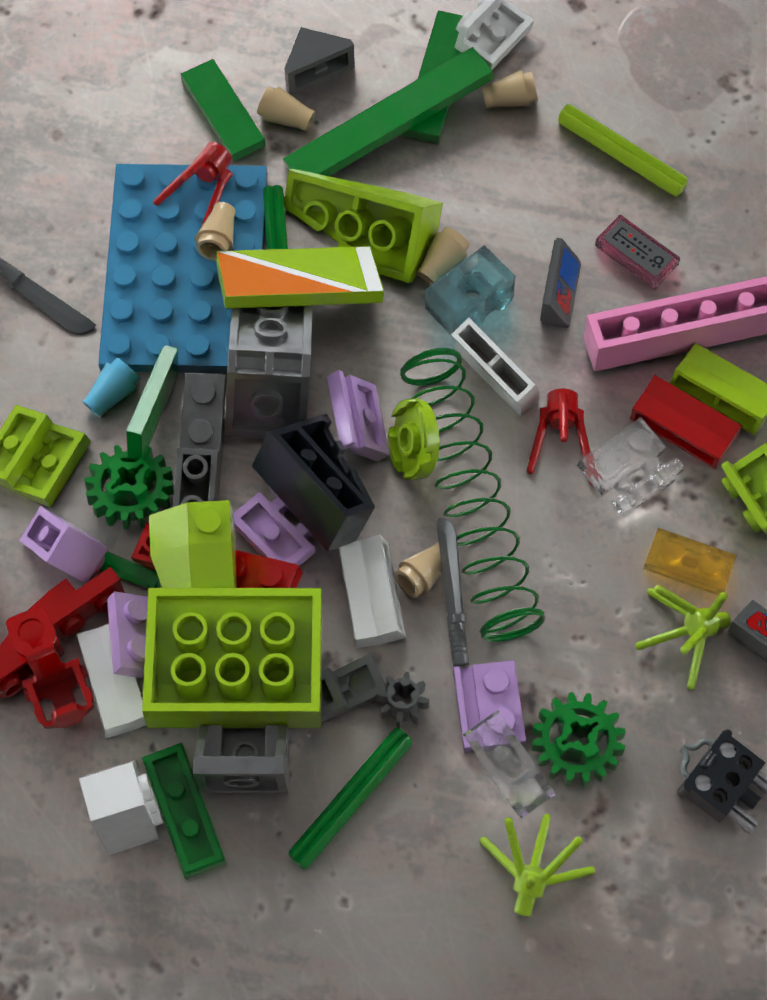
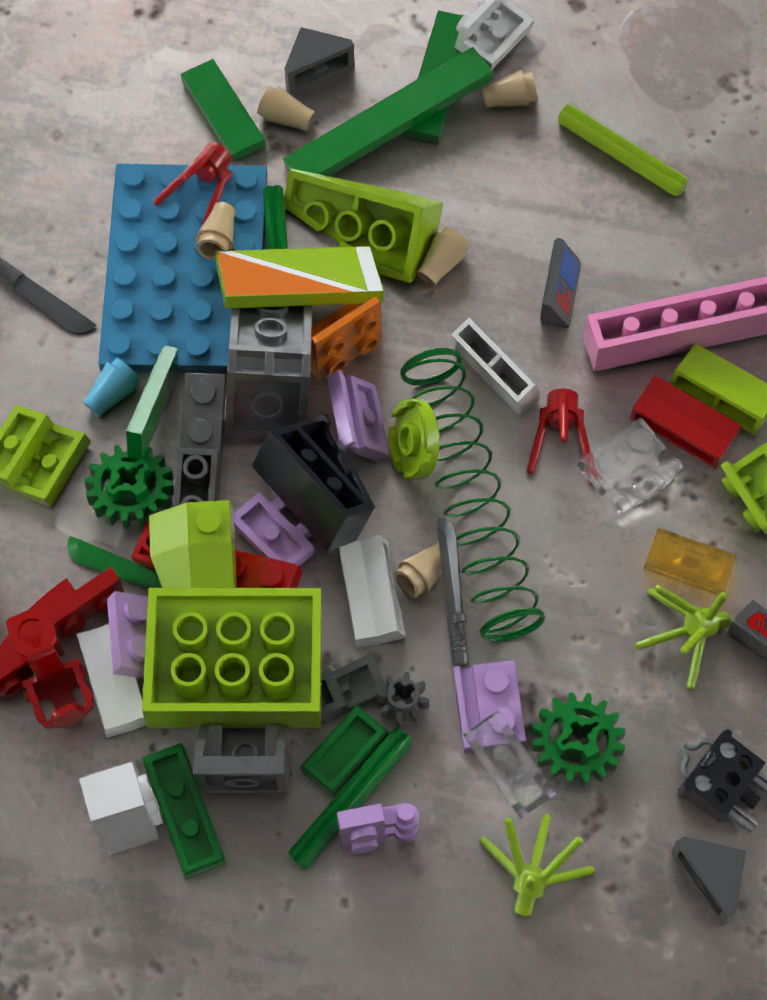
lavender slope [19,506,108,583] -> none
clear light blue brick [425,245,516,337] -> none
tile [595,214,680,290] -> none
none -> green tile [300,705,389,798]
none -> orange bracket [310,296,382,381]
none -> lavender plate [337,803,419,854]
none -> dark grey slope [671,837,746,926]

